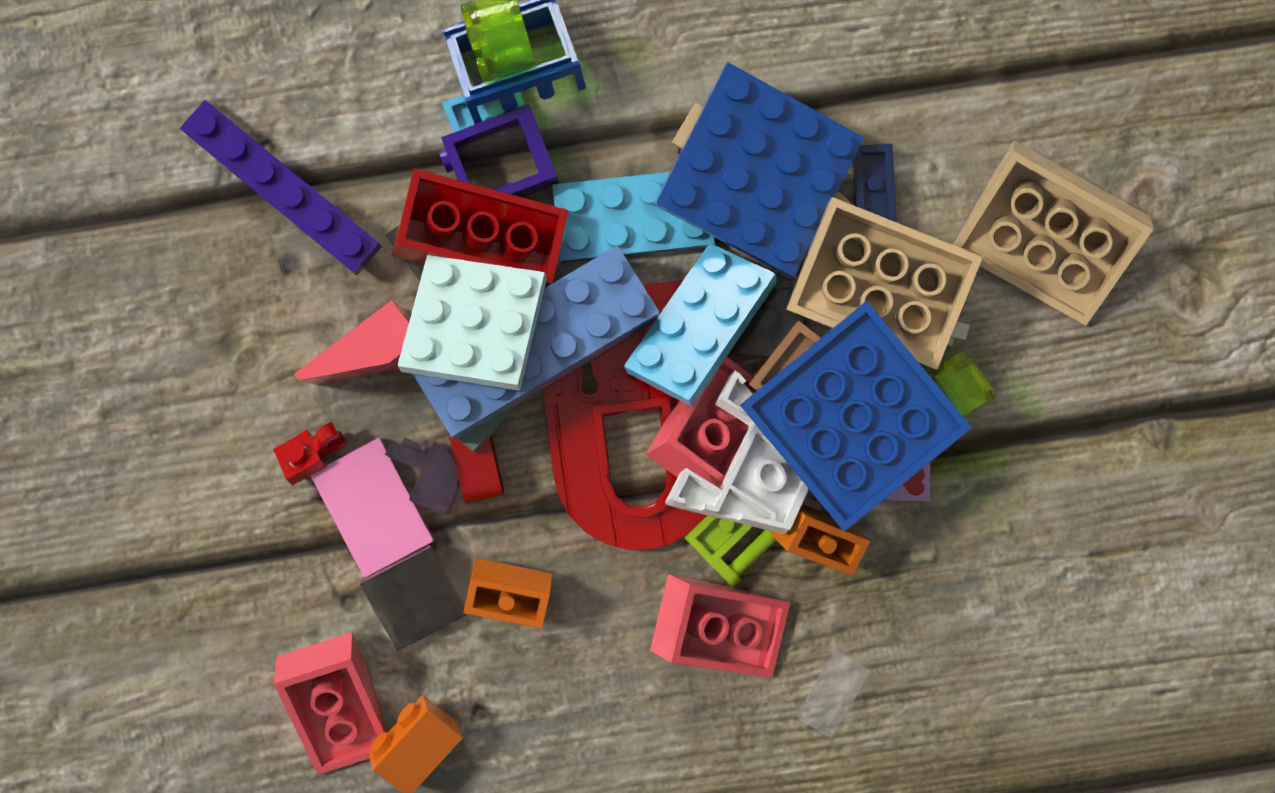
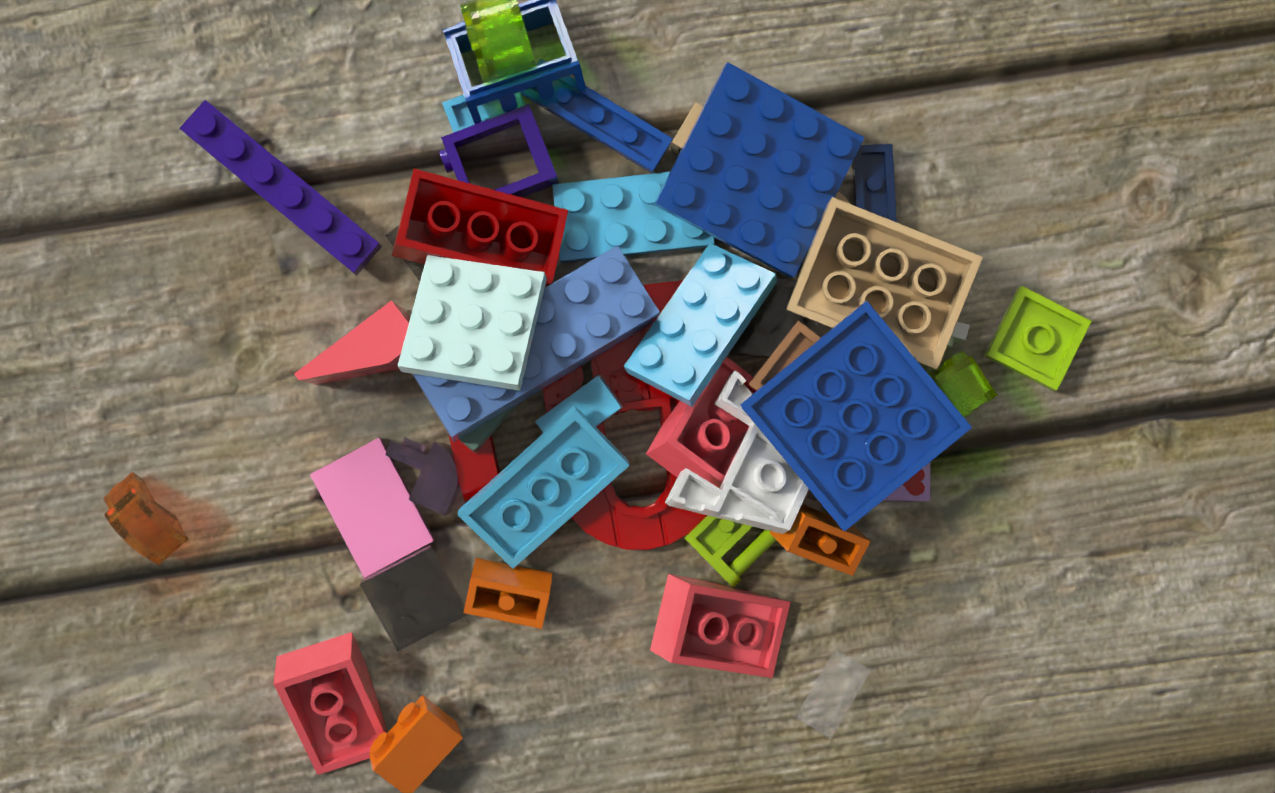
red plate [273,422,347,486] -> none
tan slope [953,140,1154,326] -> none
none -> clear orange brick [103,472,188,565]
none -> medium azure plate [458,405,630,569]
none -> blue plate [521,59,673,174]
none -> medium azure tile [535,375,623,433]
none -> lime plate [984,286,1092,391]

